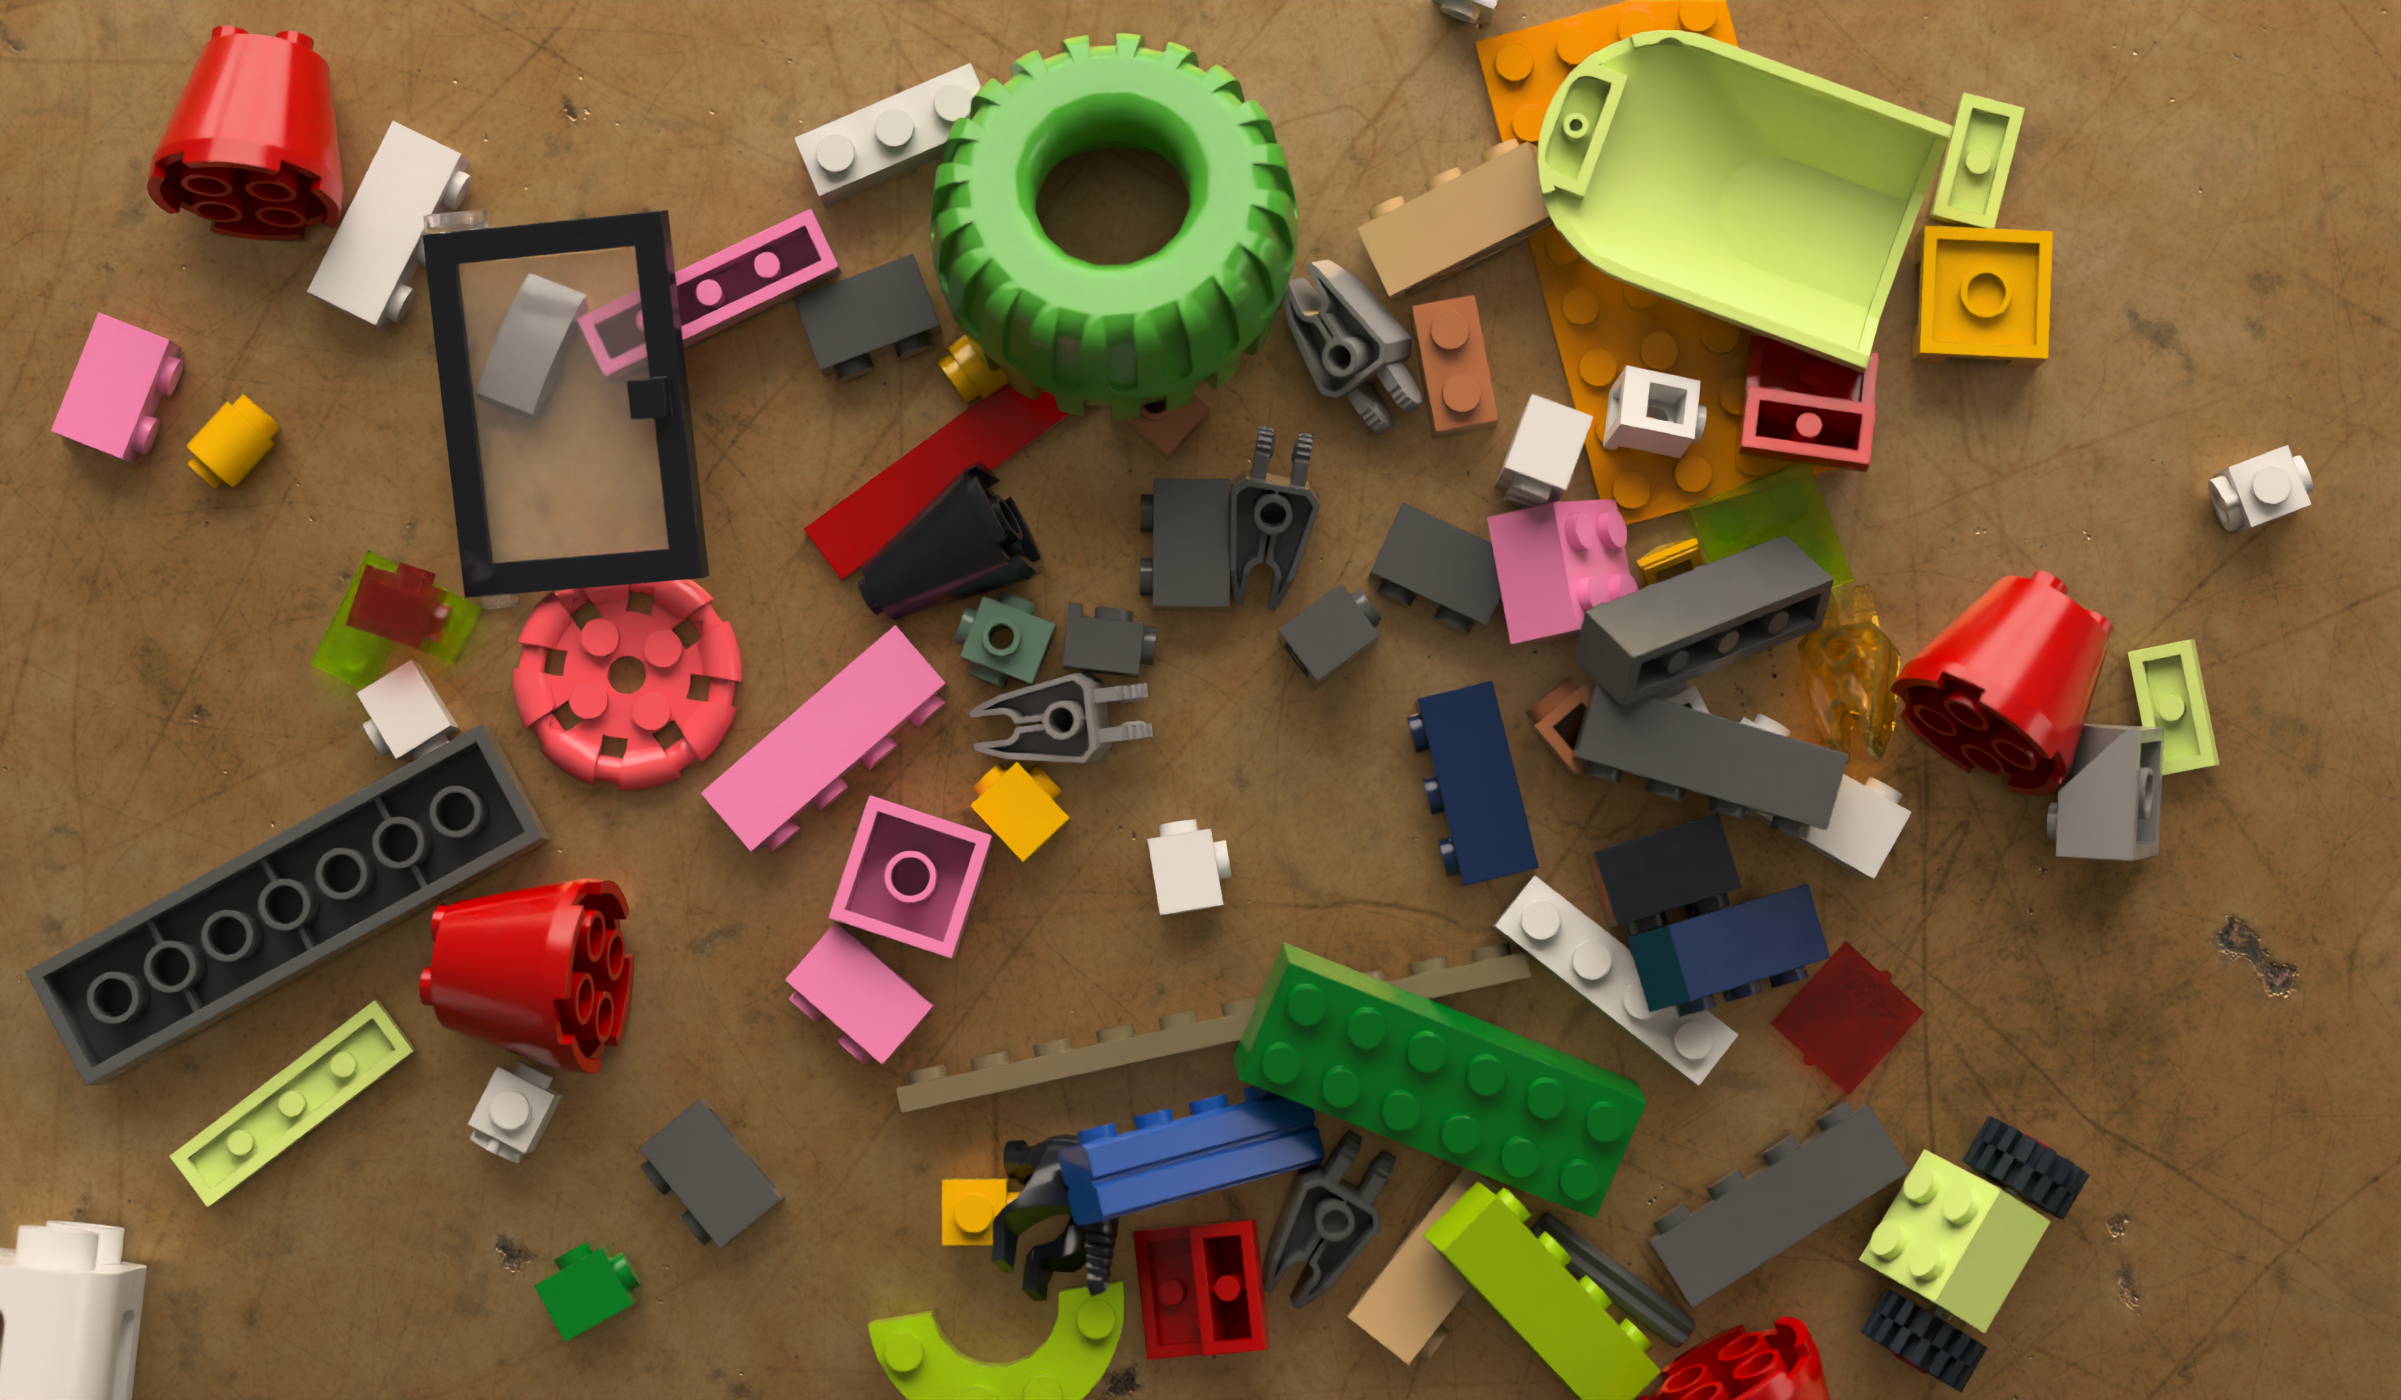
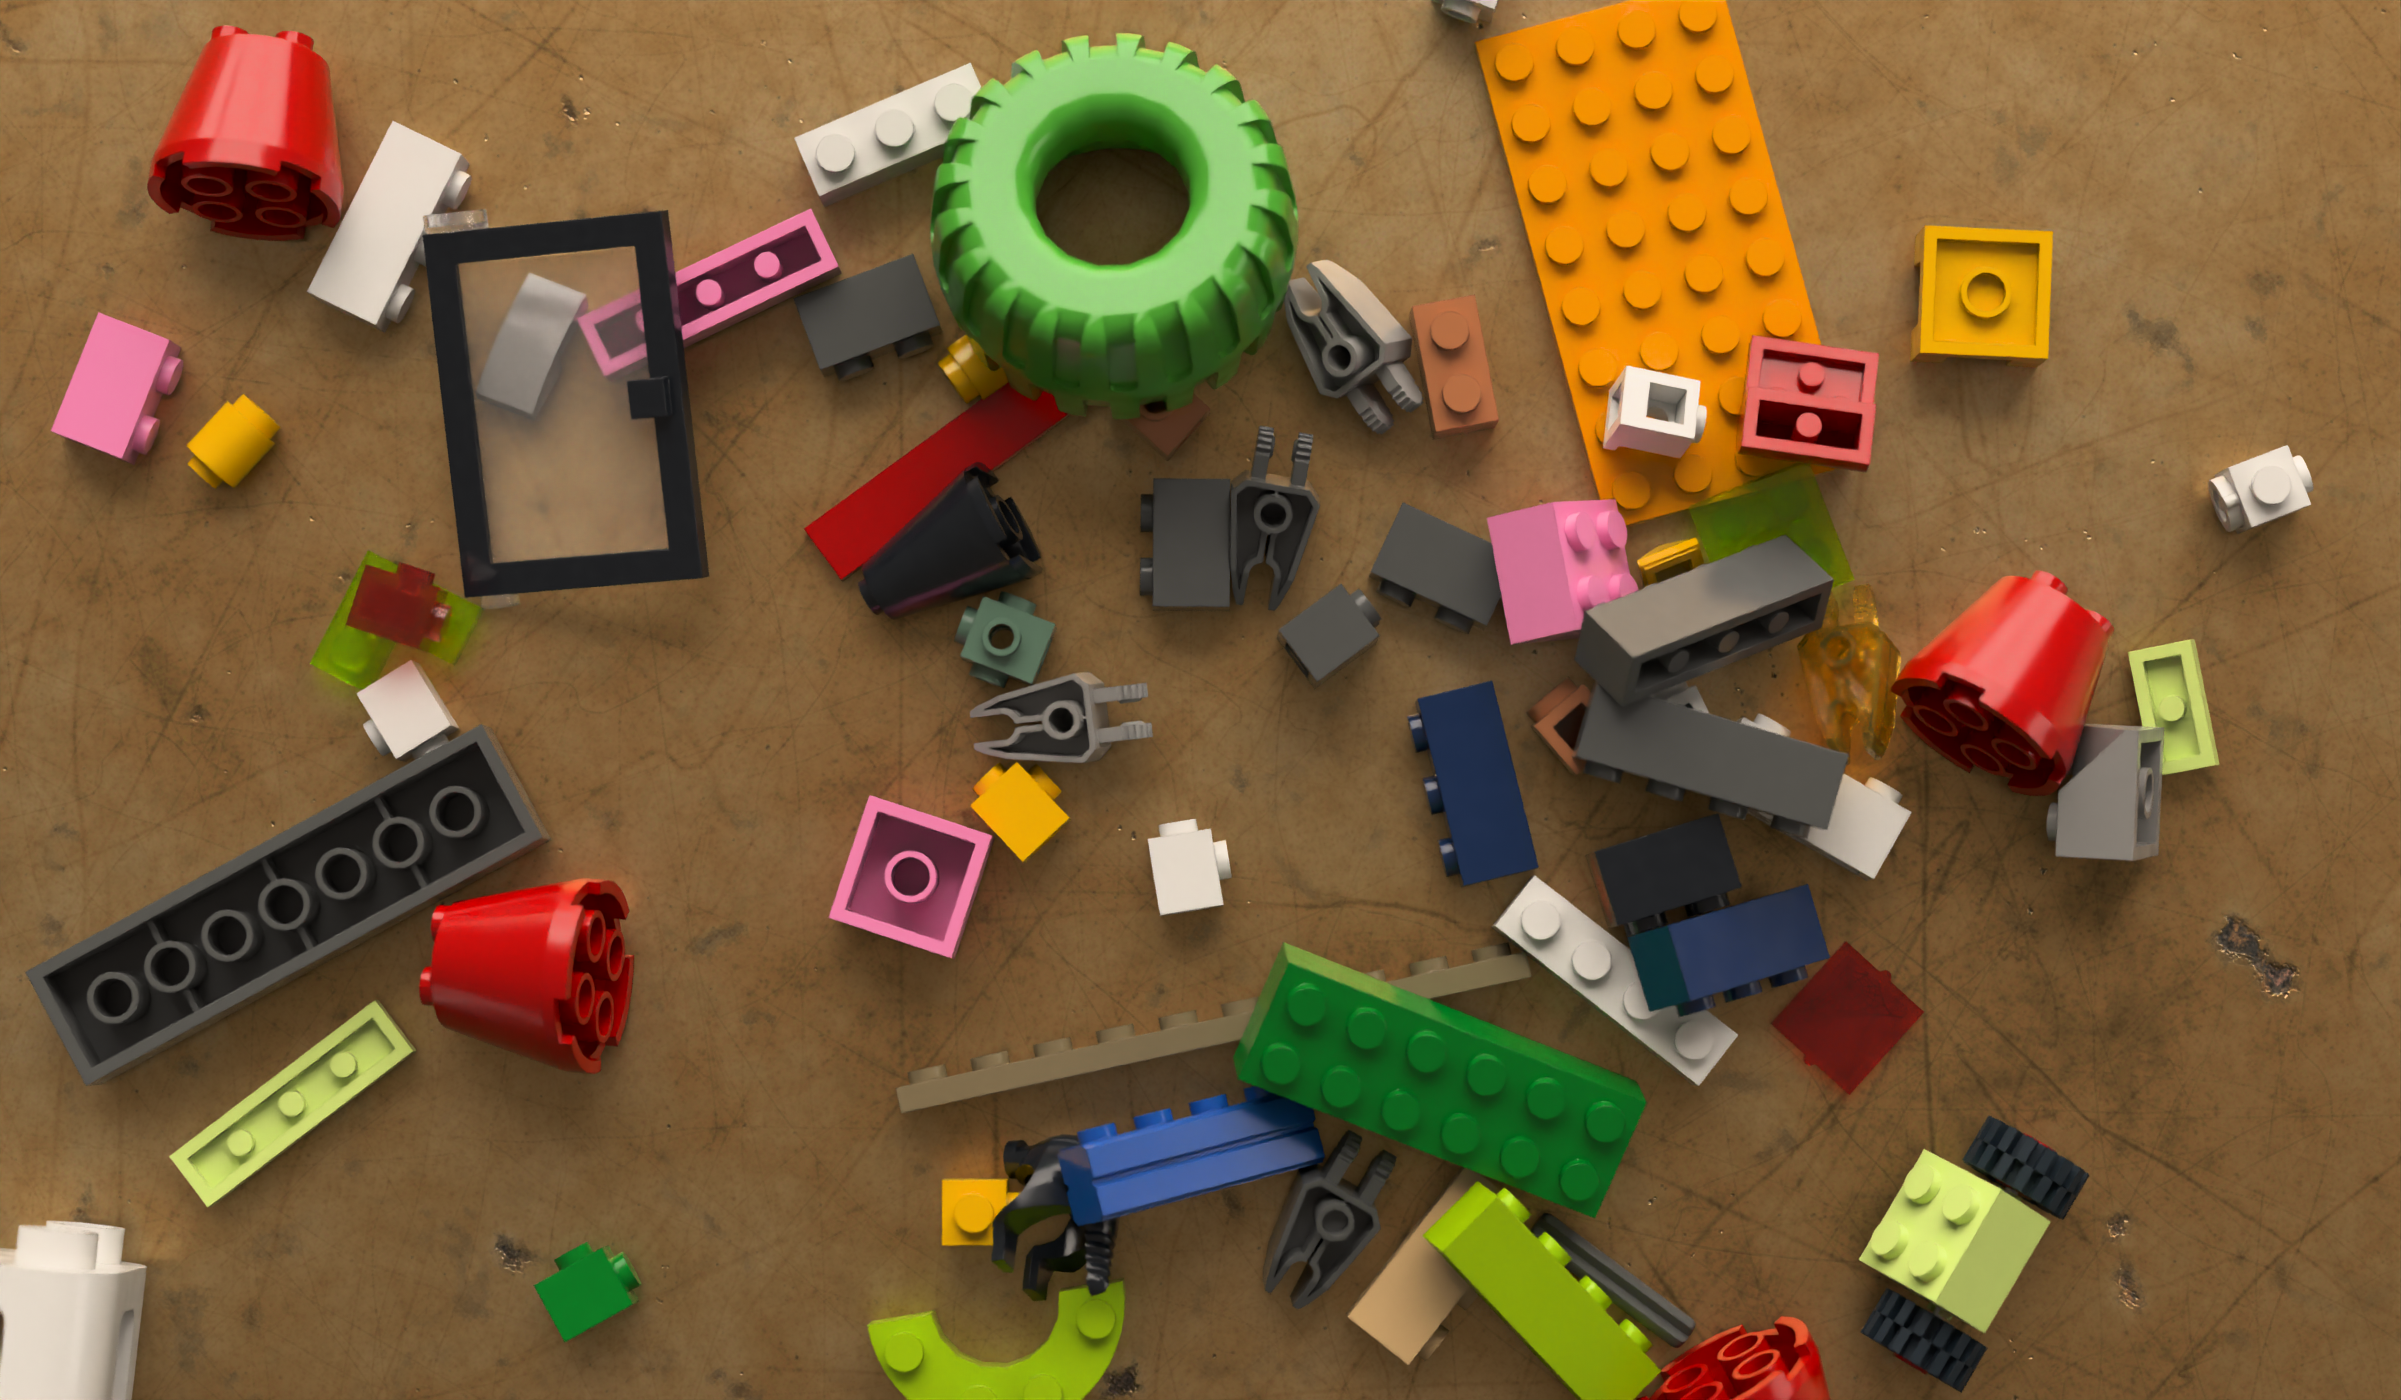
white brick [468,1060,563,1164] -> none
coral plate [512,579,743,790] -> none
dark grey brick [639,1098,785,1249] -> none
bright pink brick [701,625,948,854] -> none
bright pink brick [785,922,936,1066] -> none
dark grey brick [1062,602,1158,678] -> none
red brick [1133,1219,1270,1360] -> none
tan brick [1357,139,1554,301] -> none
white brick [1495,394,1593,509] -> none
yellowish green windscreen [1537,30,1954,373] -> none
dark grey brick [1646,1100,1911,1308] -> none
yellowish green plate [1929,92,2025,229] -> none

